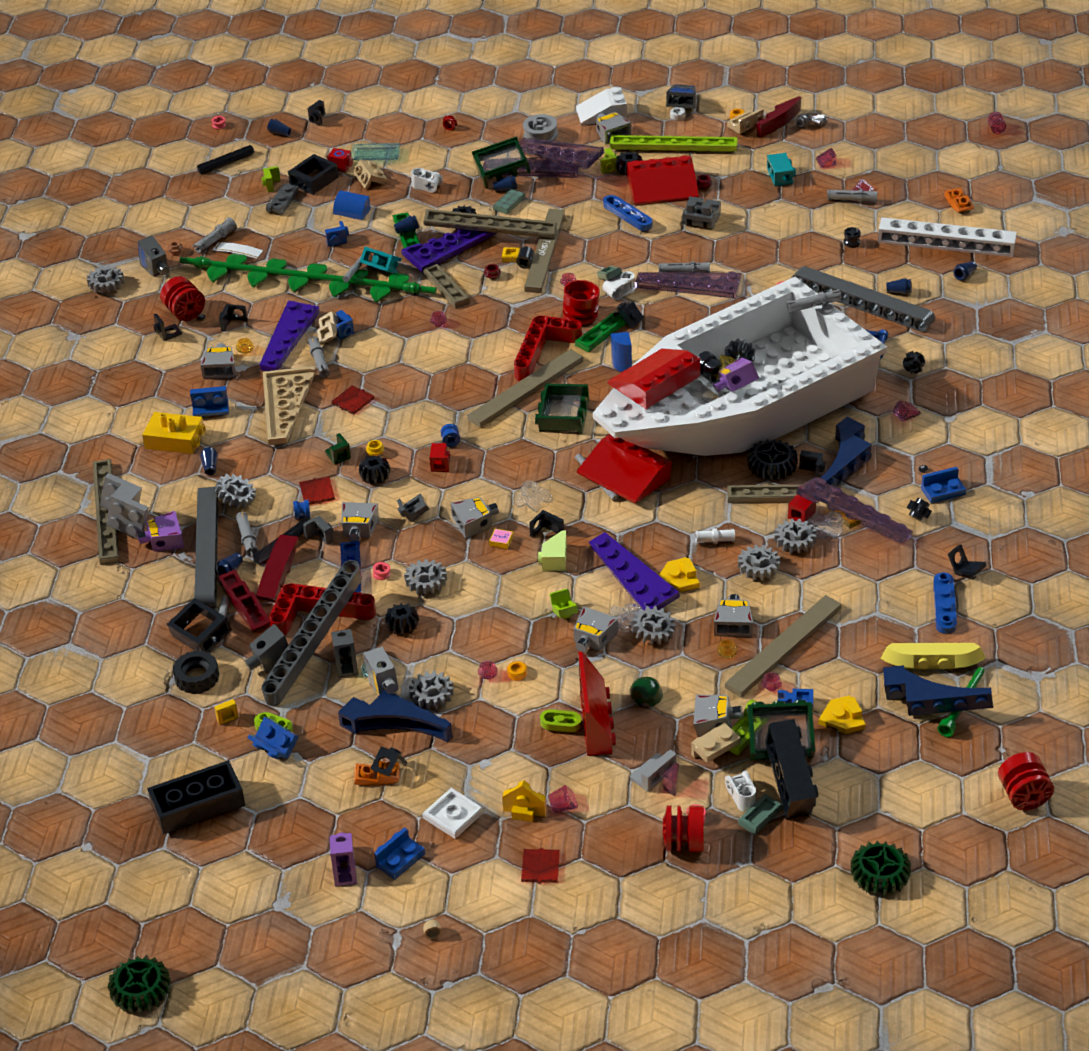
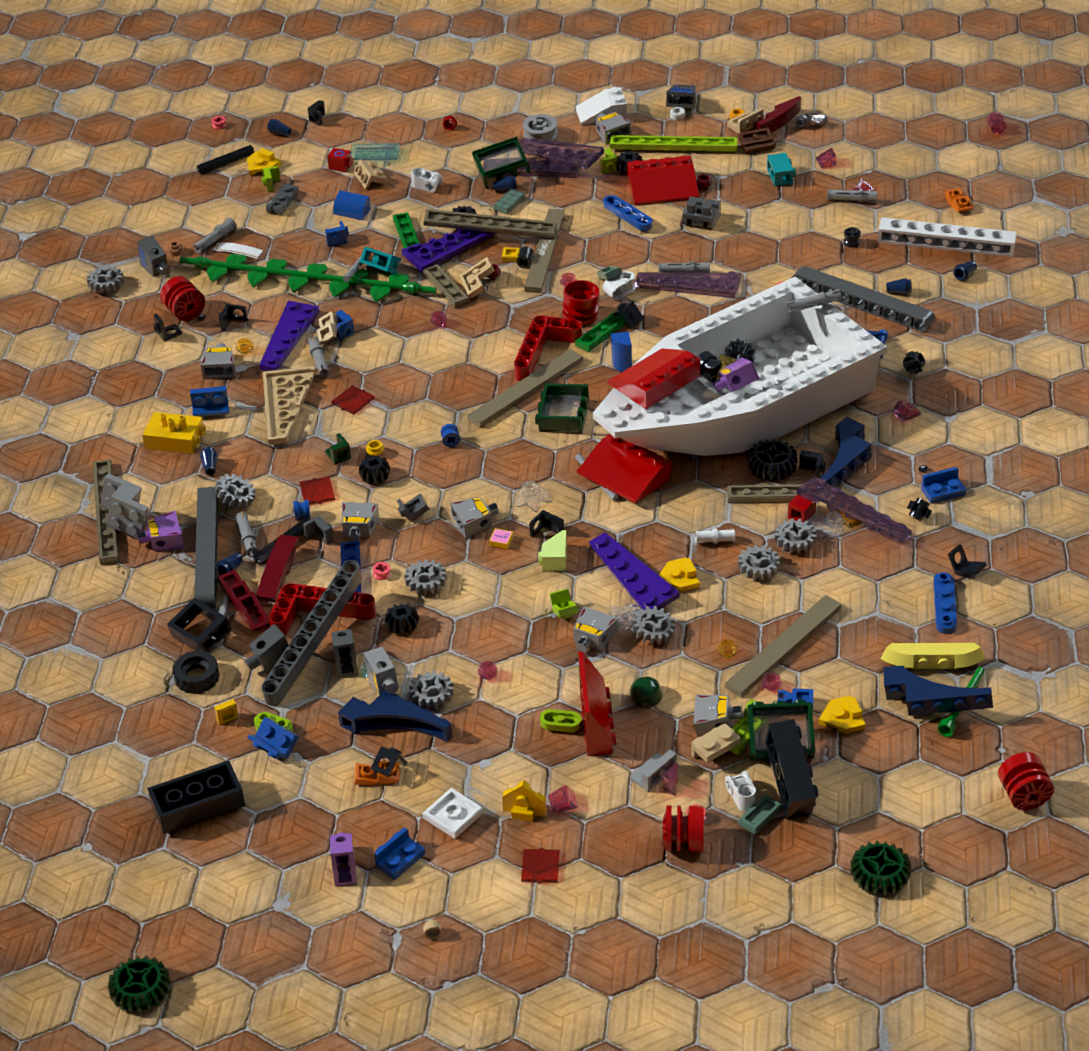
black window [288,154,339,195] -> none
dark blue cone [394,215,419,234] -> none
red brick [429,443,450,472] -> none
light orange tile [507,661,527,681] -> none
light grey torso [714,594,753,637] -> none
none -> yellow plate [247,148,282,175]
none -> tan plate [459,257,495,299]
none -> reddish brown plate [738,128,776,154]

